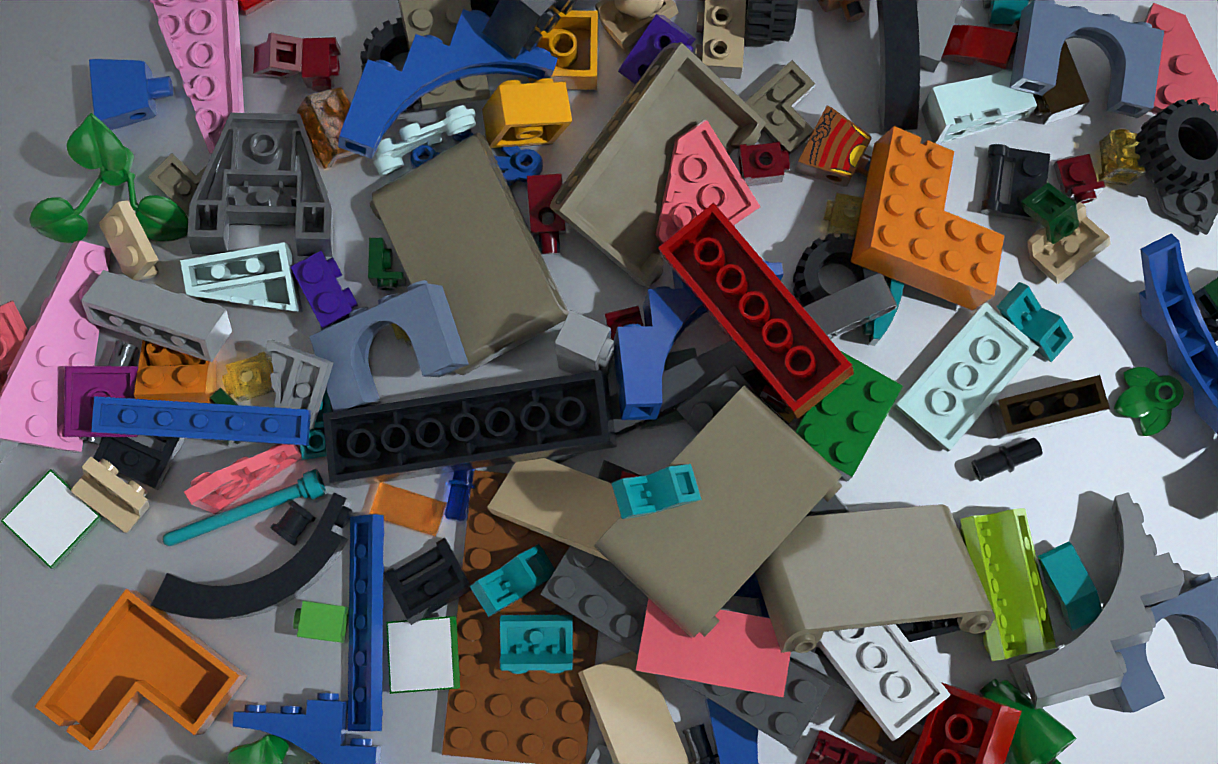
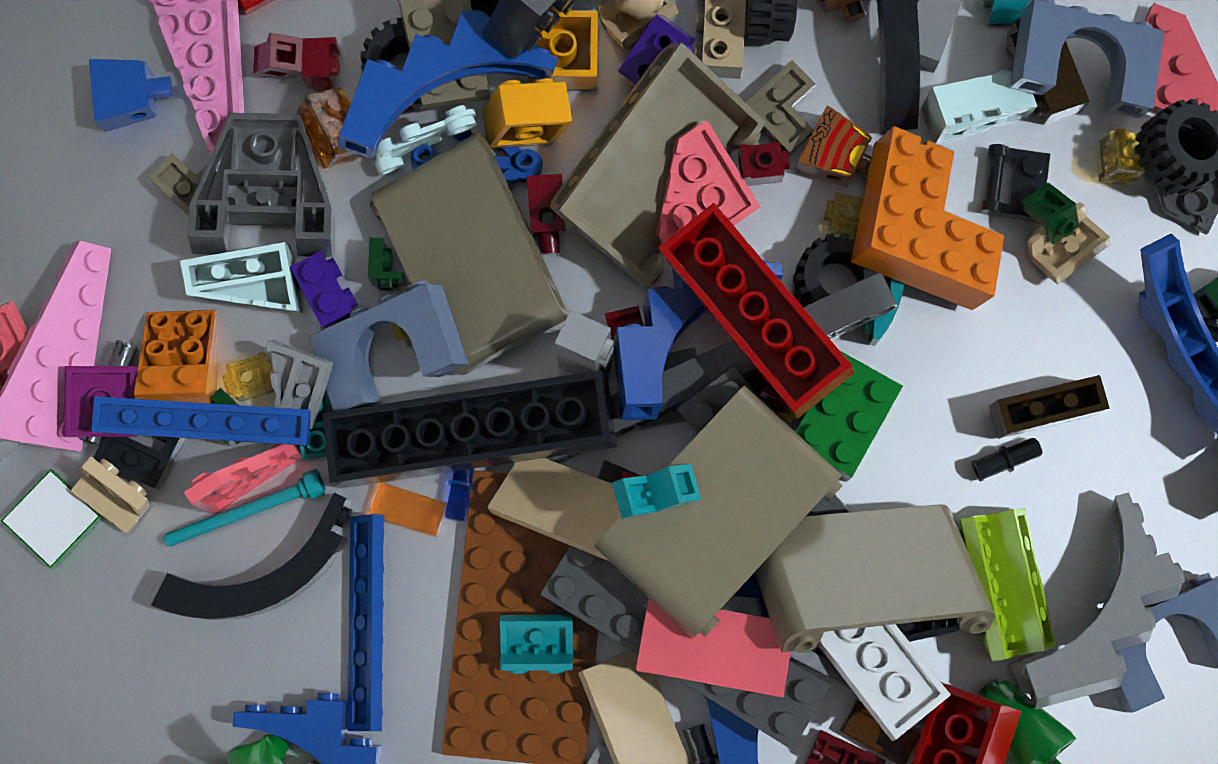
green plant [29,113,188,243] -> none
orange piece [34,589,248,751] -> none
light grey brick [81,270,232,362] -> none
tan bracket [98,200,158,281] -> none
black bush [270,499,317,546] -> none
bright green brick [293,601,349,643] -> none
black plate [383,537,471,625] -> none
white tile [386,616,460,694] -> none
teal slope [470,544,556,617] -> none
light aqua plate [894,302,1039,452] -> none
red slope [941,25,1017,69] -> none
teal slope [996,282,1074,362] -> none
teal slope [1038,541,1102,631] -> none
dark red bracket [1054,154,1105,204] -> none
green plate [1114,367,1184,436] -> none

